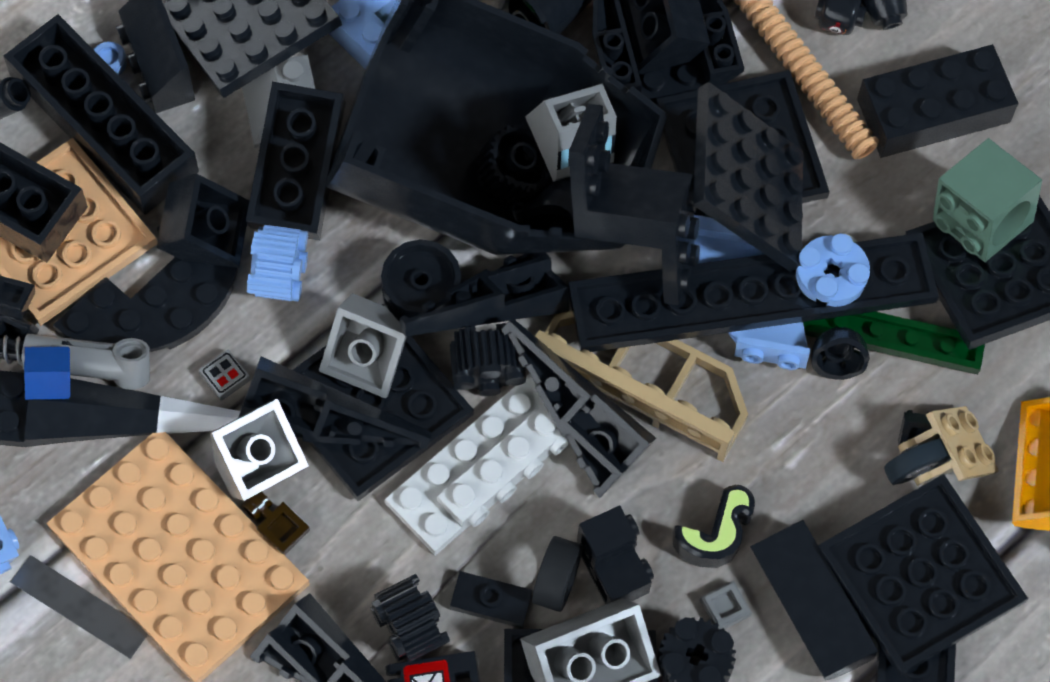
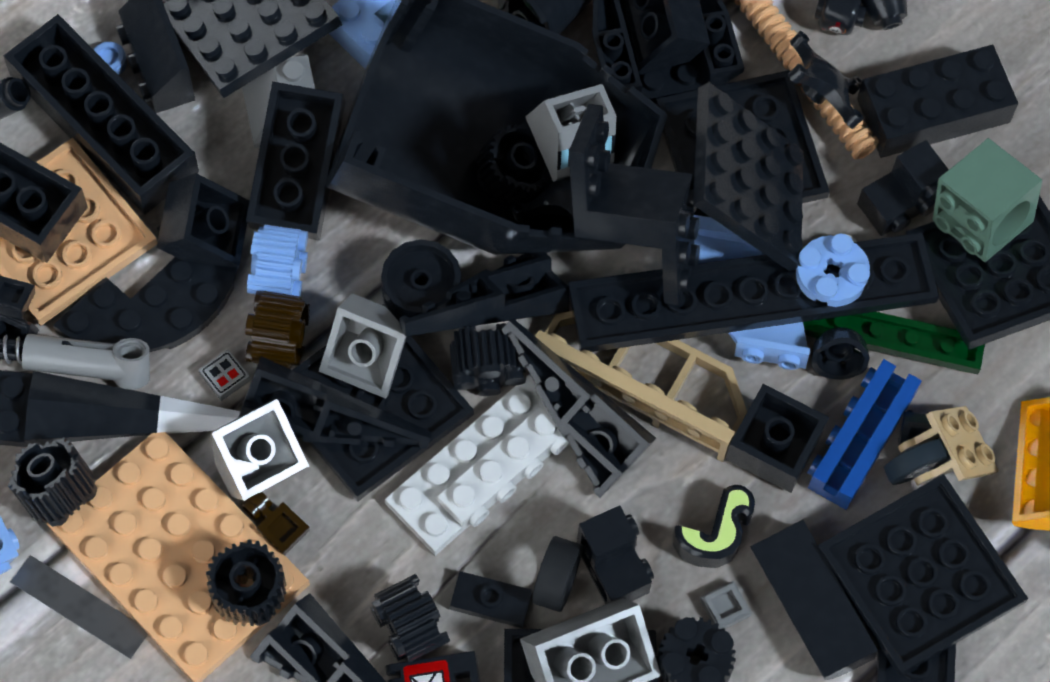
blue panel [24,347,70,400] -> none
none -> black brick [8,437,97,527]
none -> black brick [206,539,286,626]
none -> dark brown brick [245,291,310,369]
none -> black brick [726,384,829,493]
none -> black piece [788,31,864,129]
none -> blue brick [807,359,922,510]
none -> black brick [857,140,949,236]

